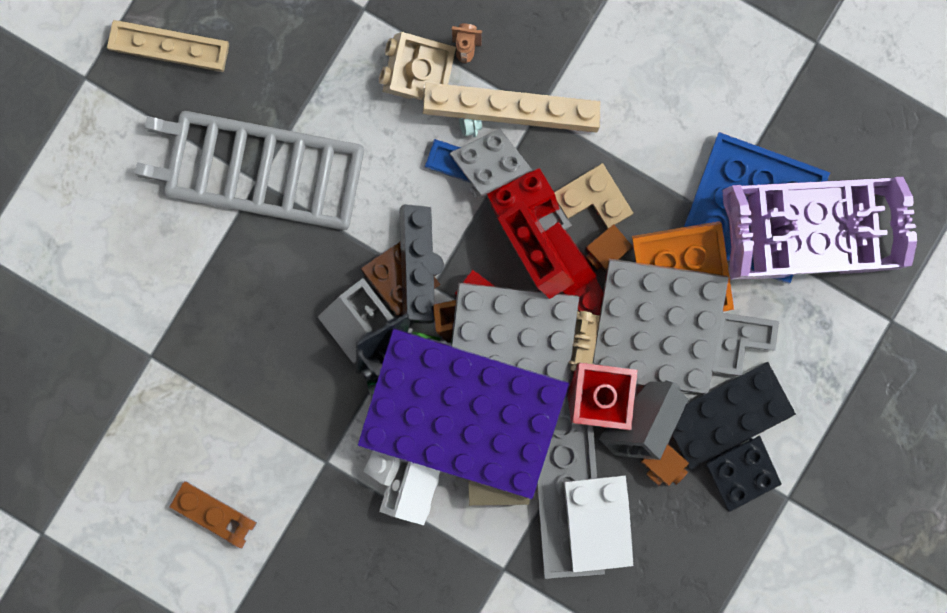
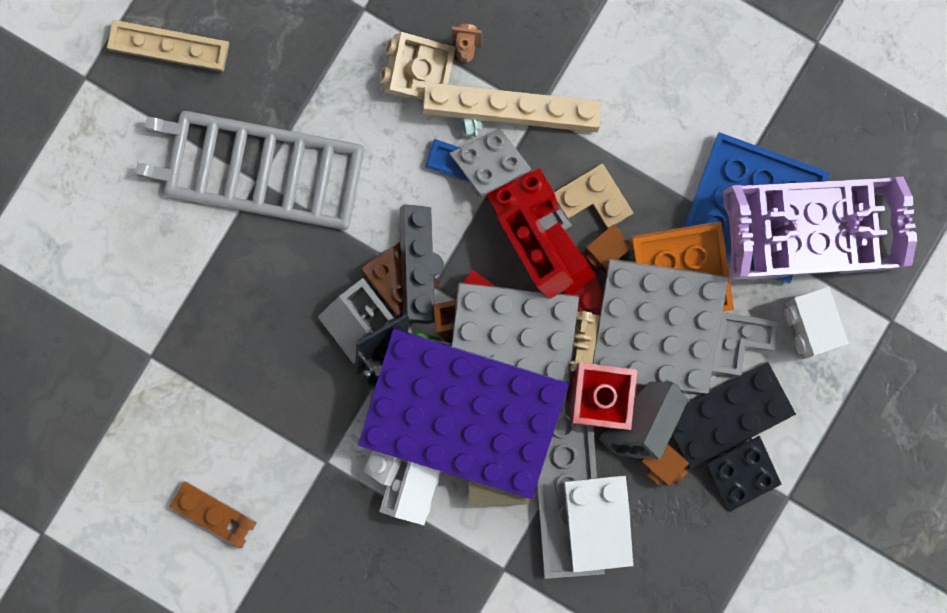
none -> white brick [784,287,849,359]

